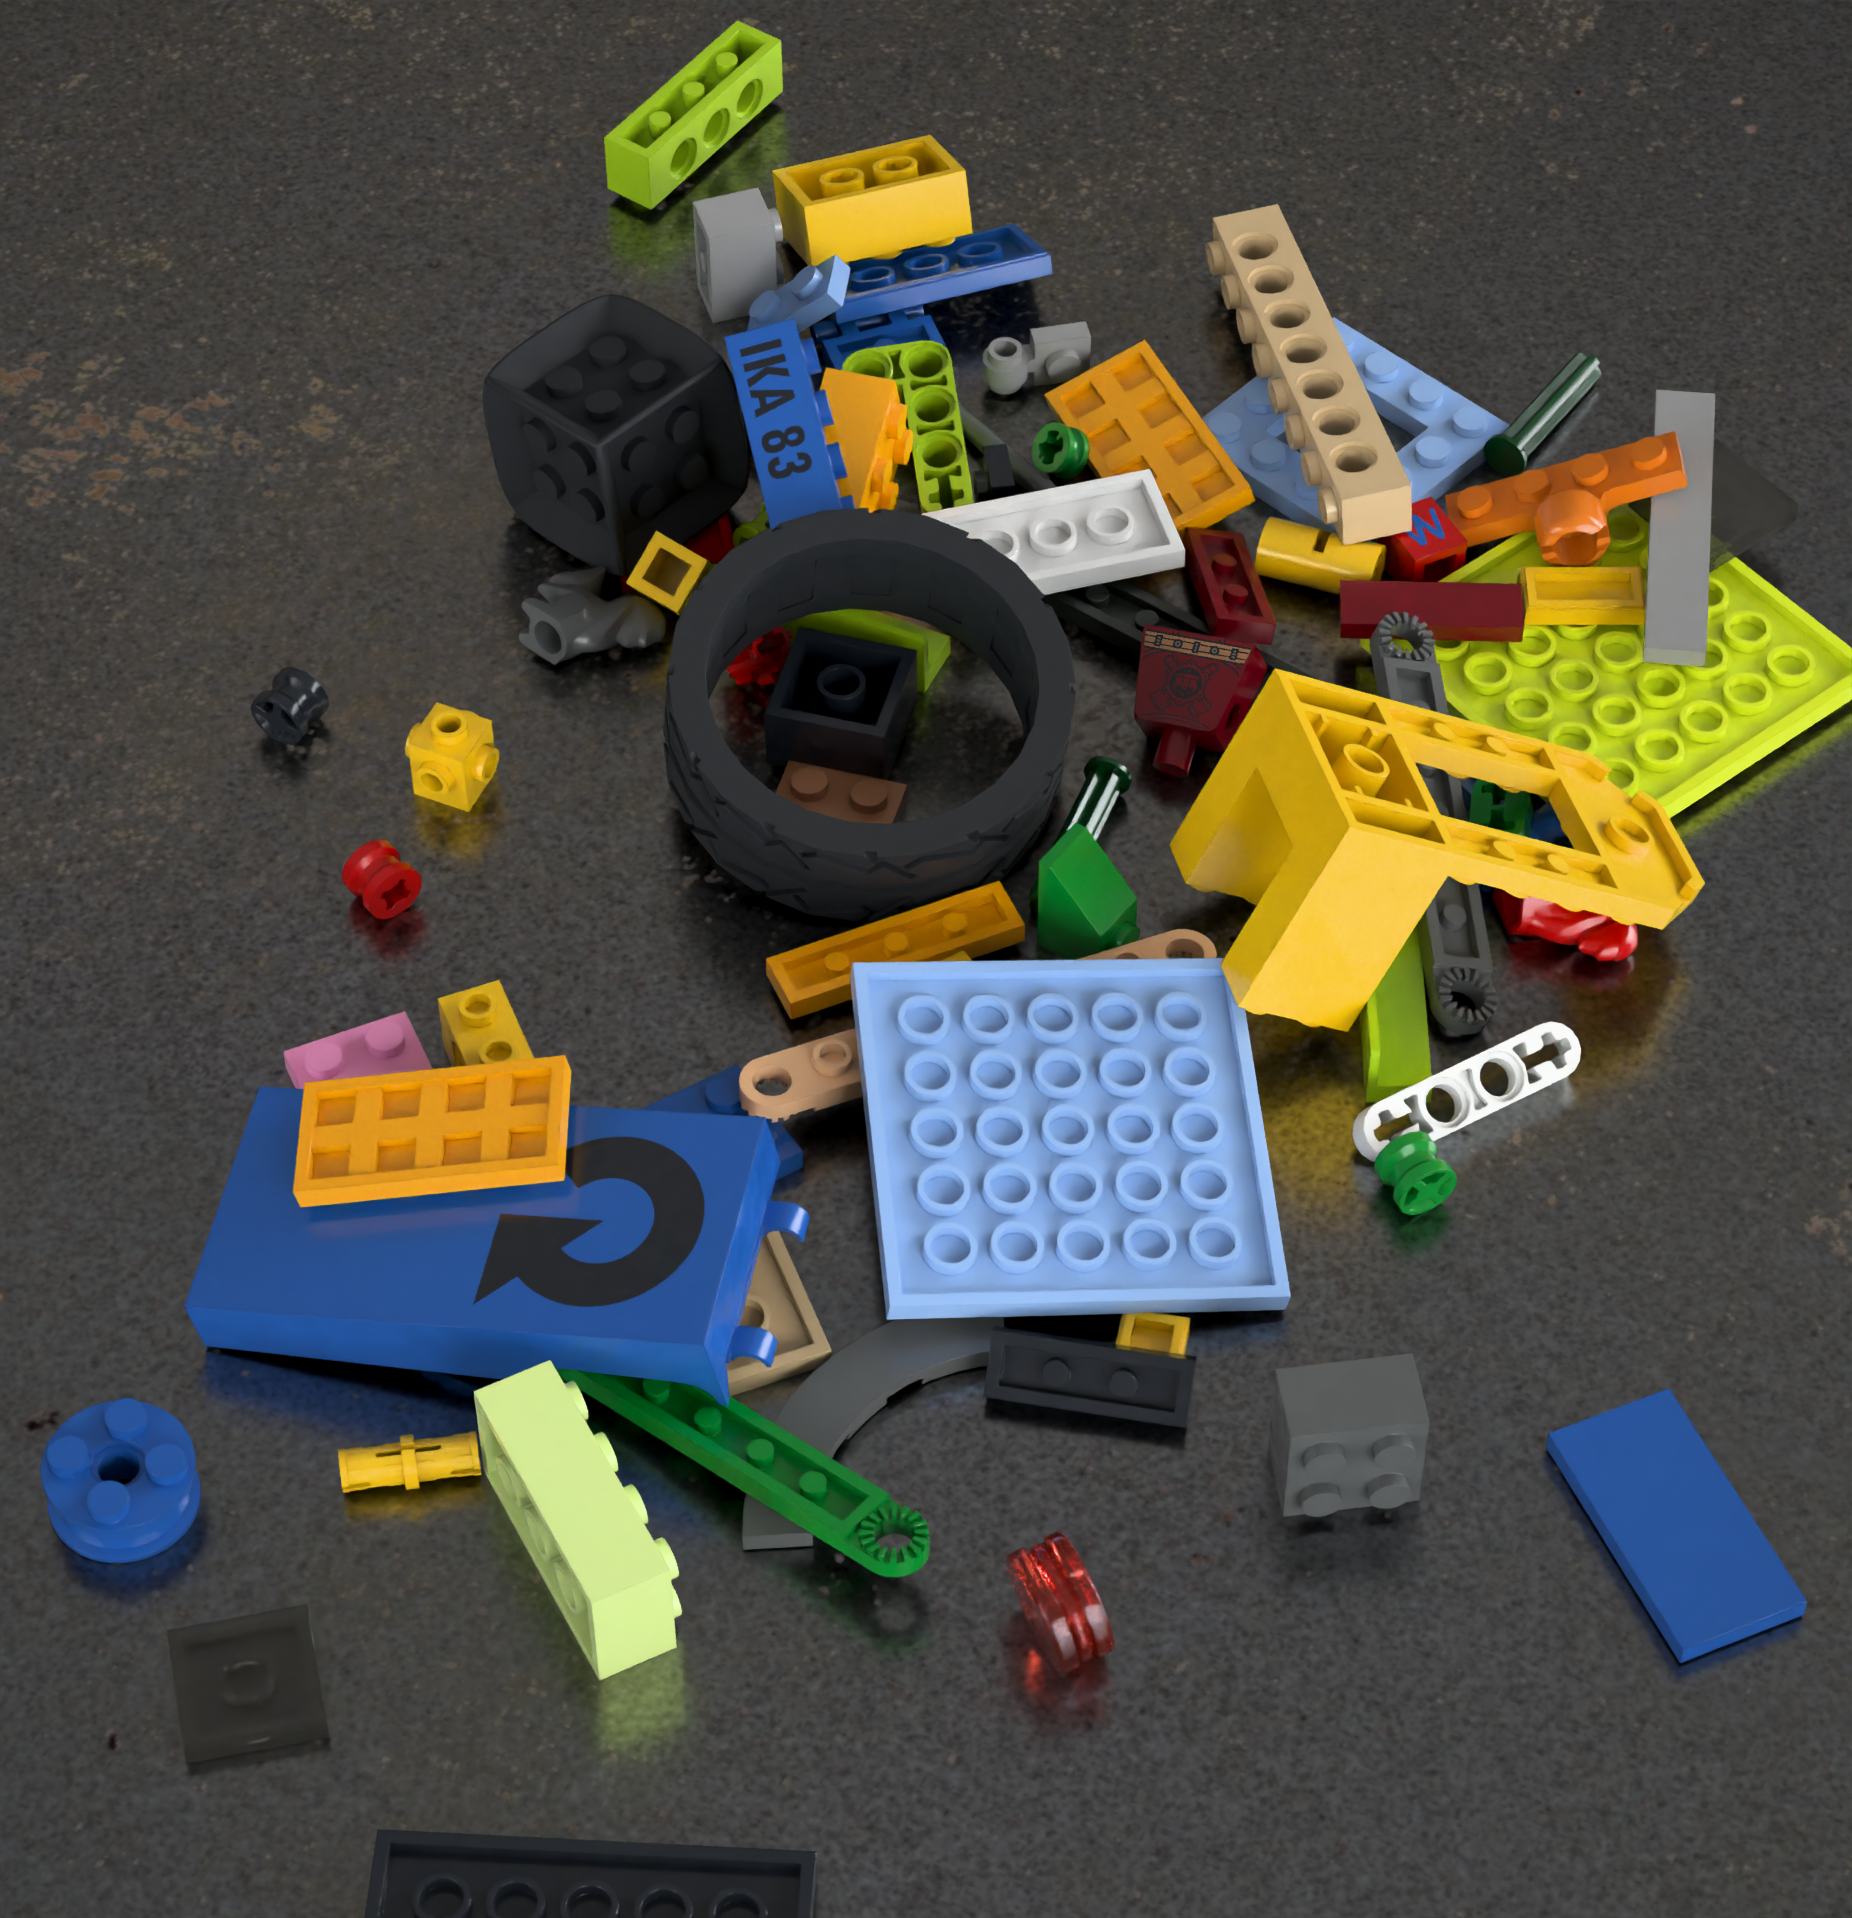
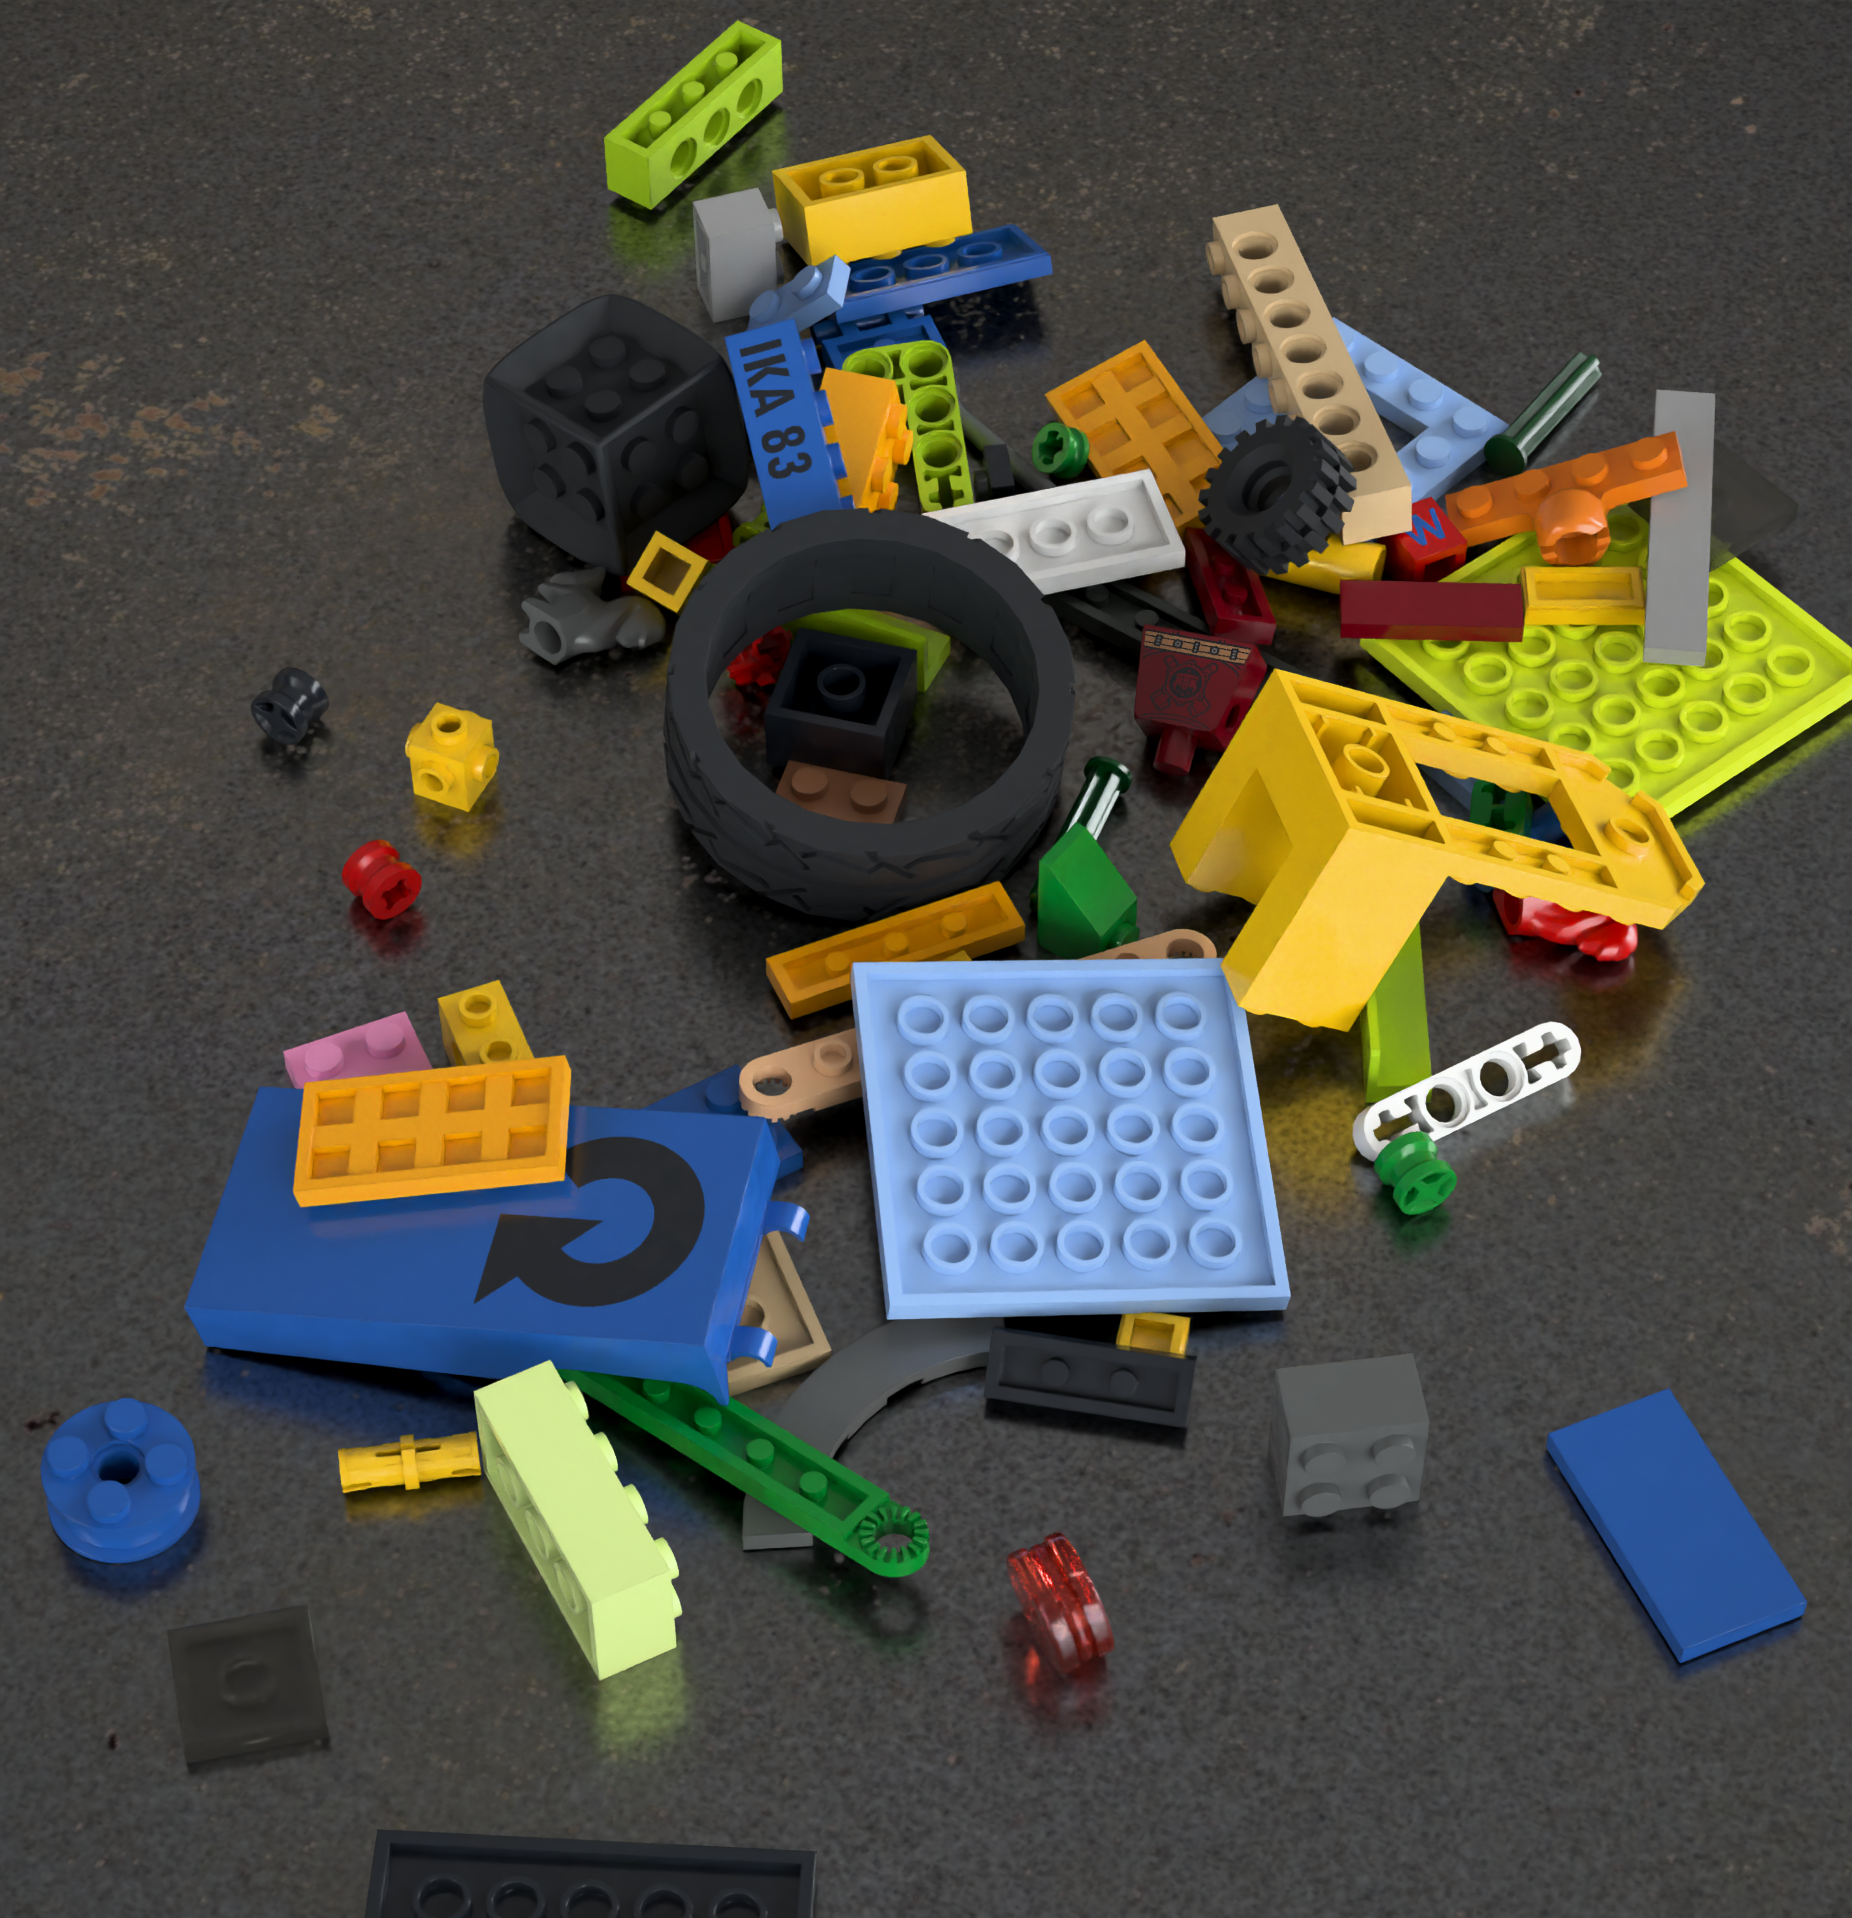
light grey plate [982,321,1091,394] -> none
dark grey plate [1370,611,1498,1035] -> none
none -> black tyre [1198,415,1357,576]

